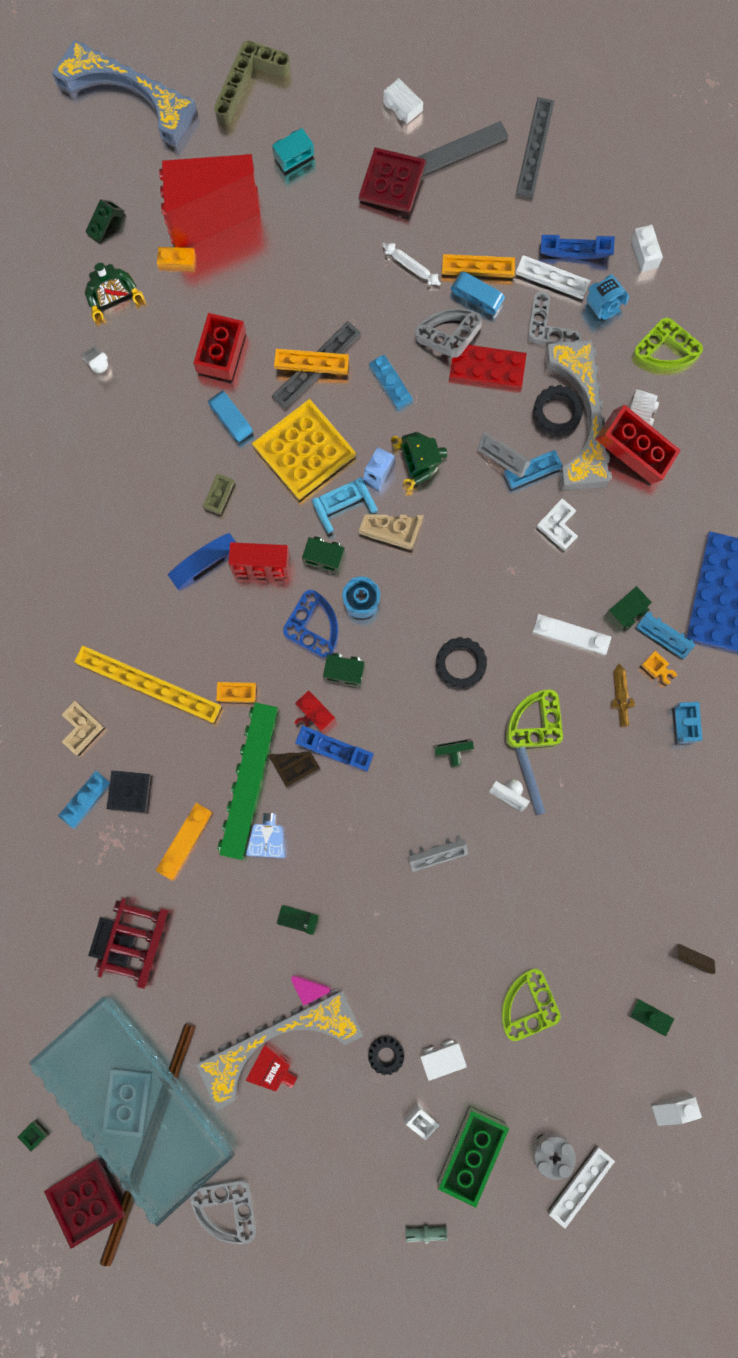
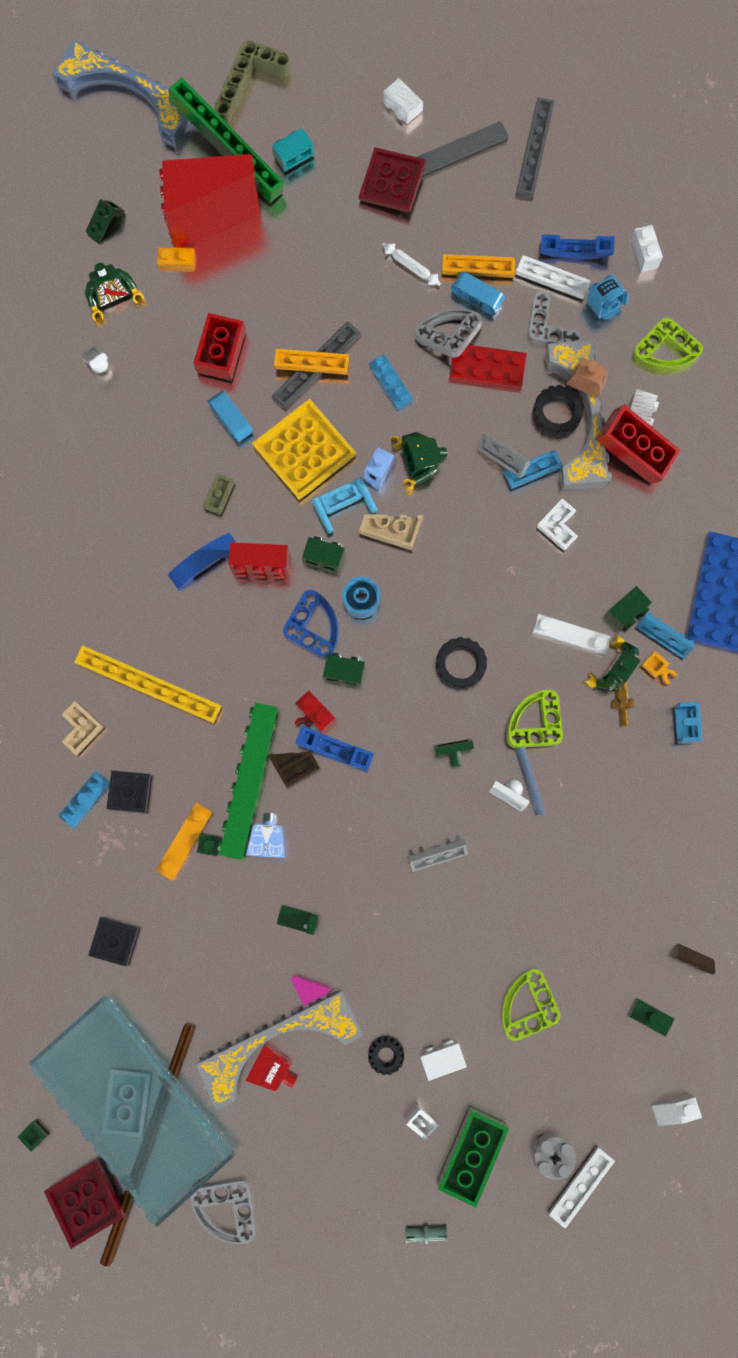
dark red fence [94,896,169,989] -> none
light orange plate [216,682,256,703] -> none
none -> green brick [169,77,284,203]
none -> dark green plate [197,832,220,856]
none -> nougat torso [566,358,607,398]
none -> dark green torso [584,635,641,690]

